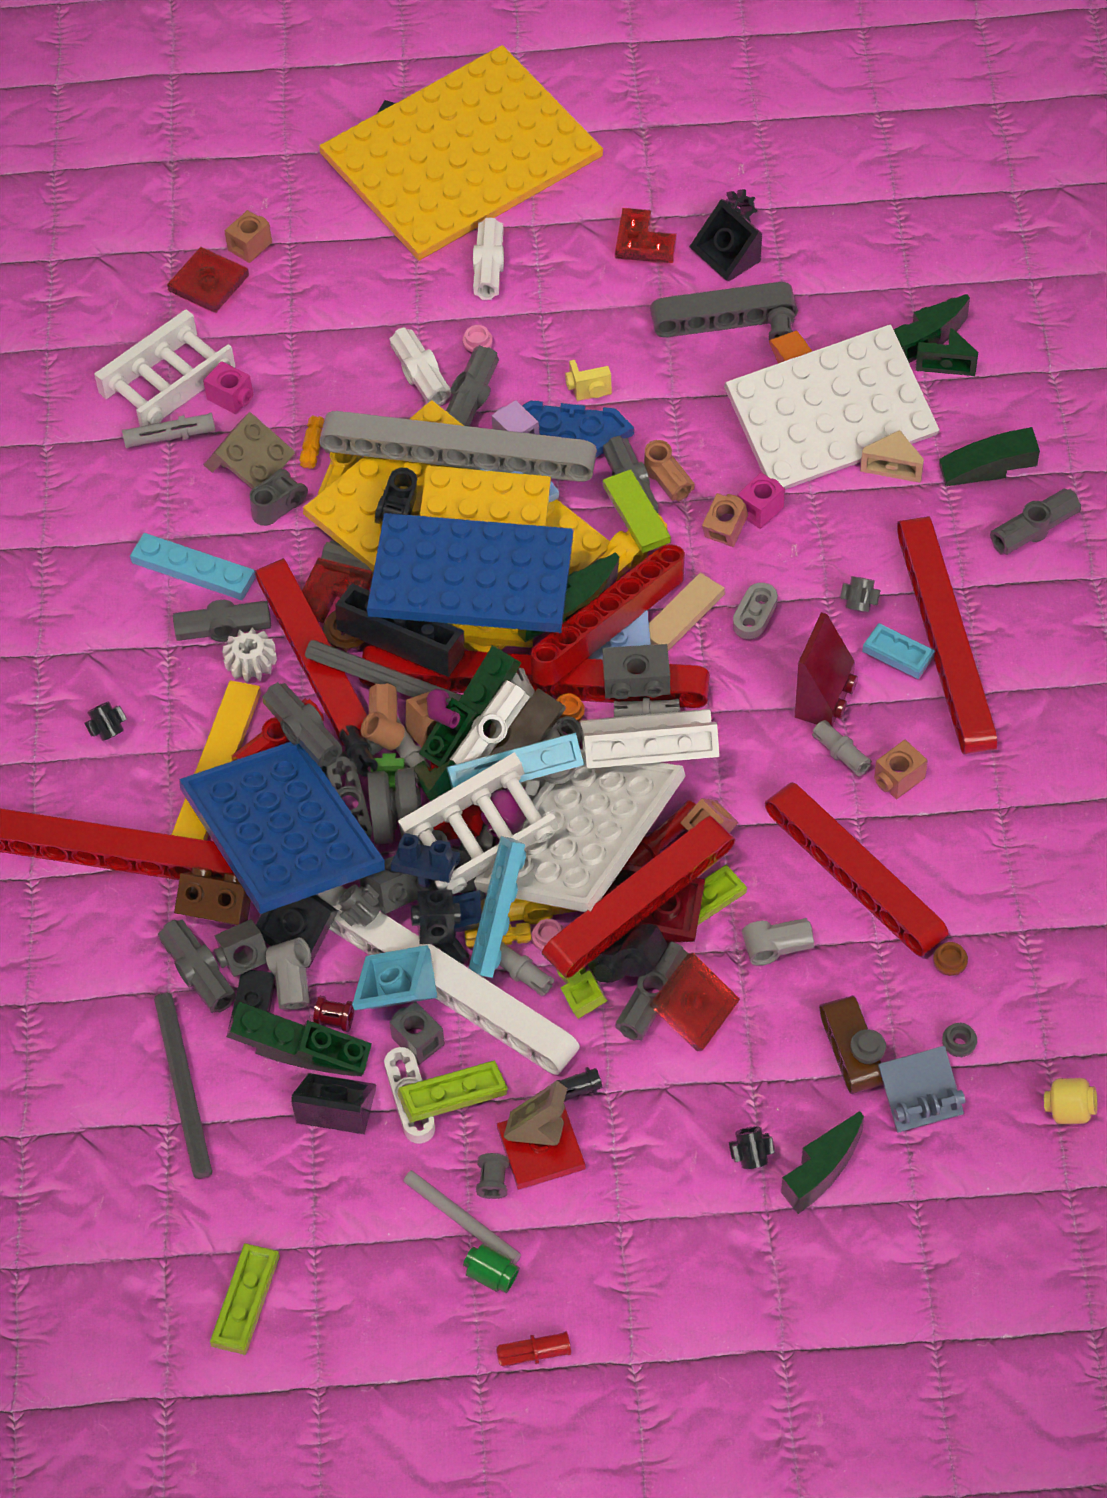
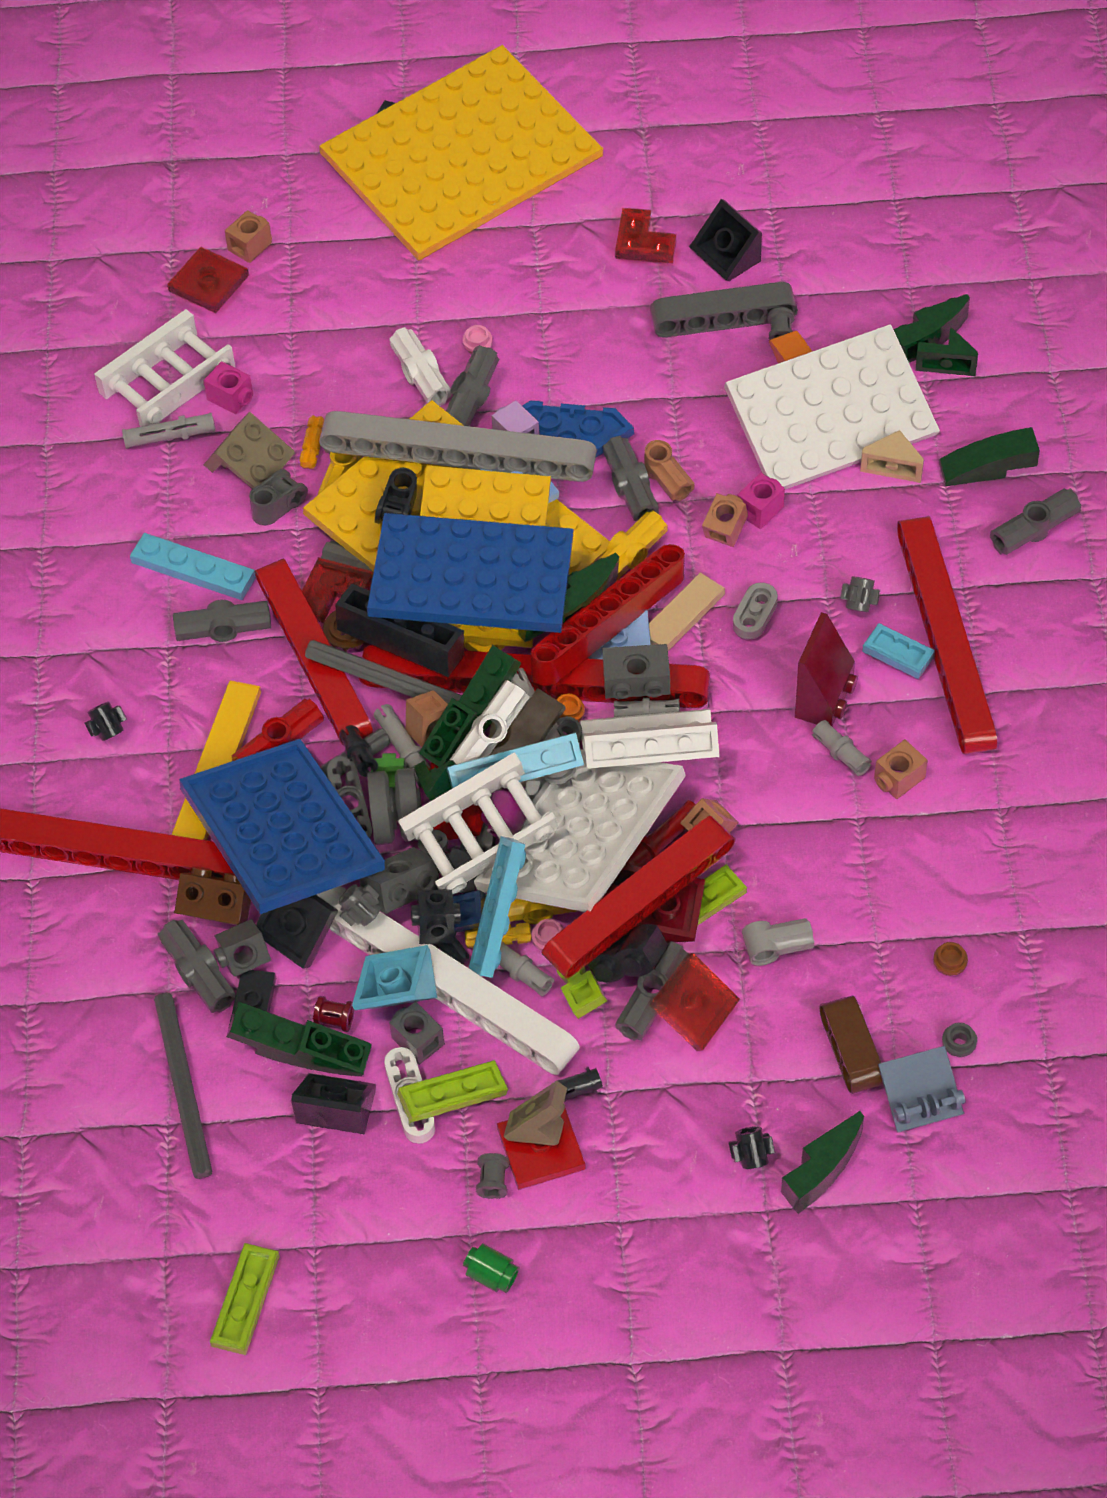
white gear [222,627,277,683] -> none
dark grey piece [262,682,342,767] -> none
light grey piece [266,938,311,1010] -> none
nougat piece [361,683,405,751] -> none
dark blue hips [391,833,461,888] -> none
light grey bar [403,1171,521,1264] -> none
magenta arm [426,689,460,728] -> none
white piece [473,218,504,300] -> none
red axle [496,1331,571,1367] -> none
light yellow bracket [565,360,612,401] -> none
lime tile [603,469,671,554] -> none
black gear [725,189,757,222] -> none
red beam [765,782,949,957] -> none
dark grey plate [850,1029,886,1064] -> none
light yellow head [1044,1078,1097,1124] -> none

